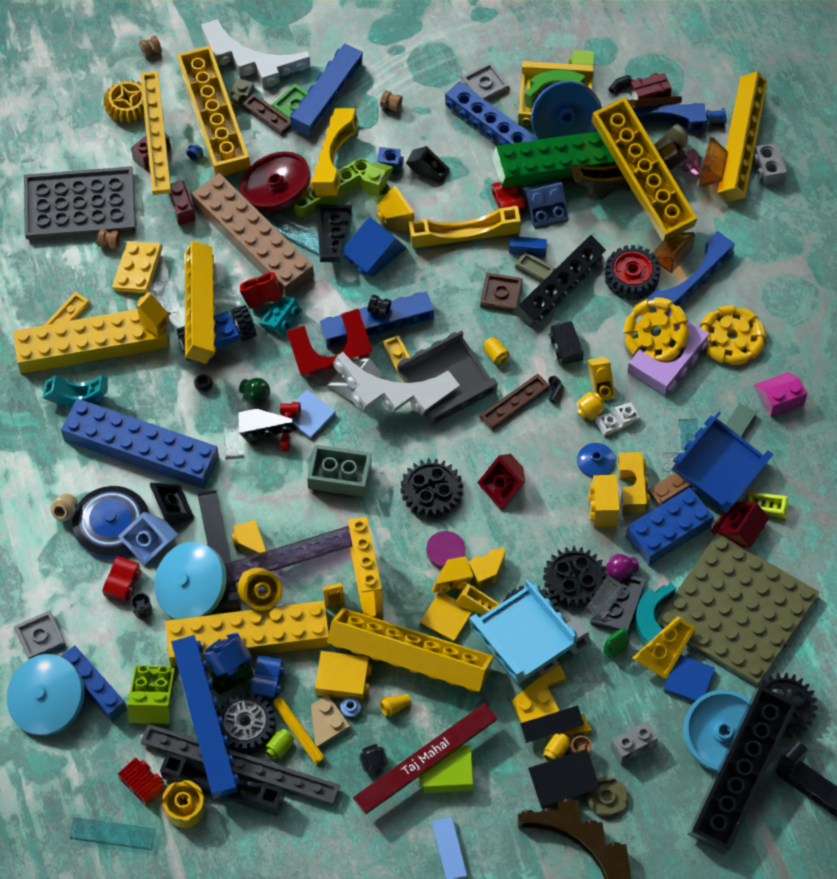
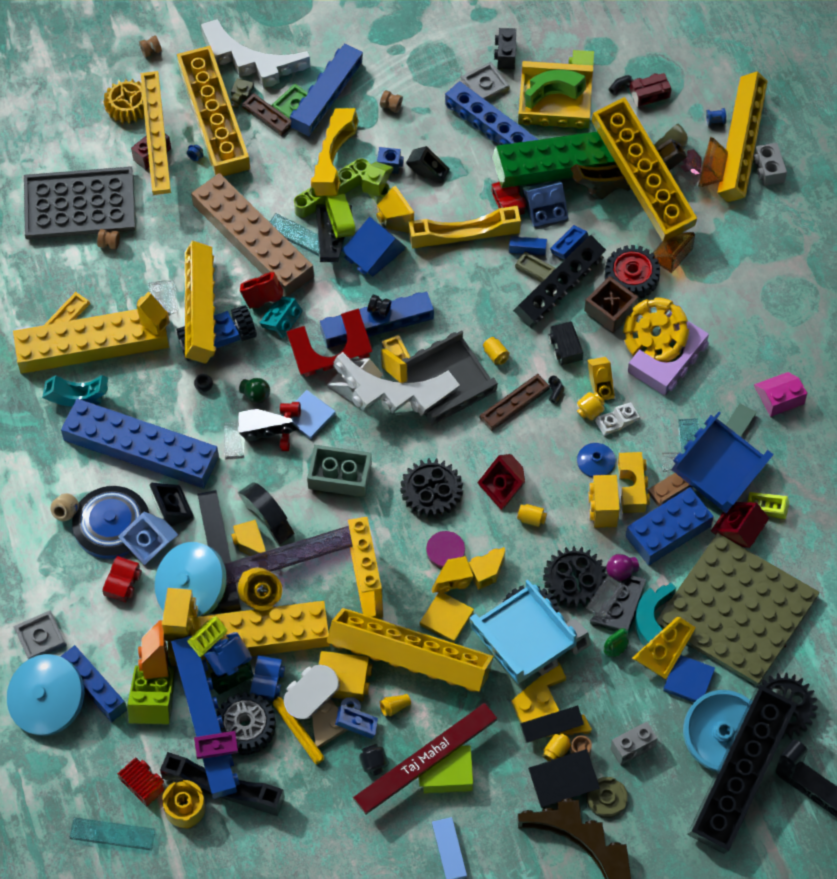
yellow plate [112,241,163,293] -> none
black wheel [131,593,152,619] -> none
dark grey plate [141,724,340,806] -> none
brick [168,180,196,225] -> none
dark red dish [240,151,311,211] -> none
lime brick [265,729,295,760] -> none
yellow slope [322,583,344,607] -> none
yellow slope [456,583,500,615] -> none
reddish brown tile [480,272,523,312] -> none
blue dish [531,81,602,140] -> none
reddish brown tile [627,96,682,107] -> none
blue arch [632,103,707,132] -> none
blue arch [648,231,735,315] -> none
yellow plate [700,305,766,365] -> none
none -> orange slope [138,620,168,679]
none -> yellow brick [162,588,198,641]
none -> neon yellow slope [187,616,228,657]
none -> magenta plate [194,731,238,760]
none -> black arch [238,482,295,545]
none -> white brick [284,665,340,719]
none -> lime beam [325,194,356,238]
none -> blue plate [335,704,378,739]
none -> yellow tile [381,349,408,383]
none -> black brick [494,28,517,70]
none -> yellow brick [517,504,547,527]
none -> blue plate [550,225,589,260]
none -> reddish brown brick [584,276,638,332]

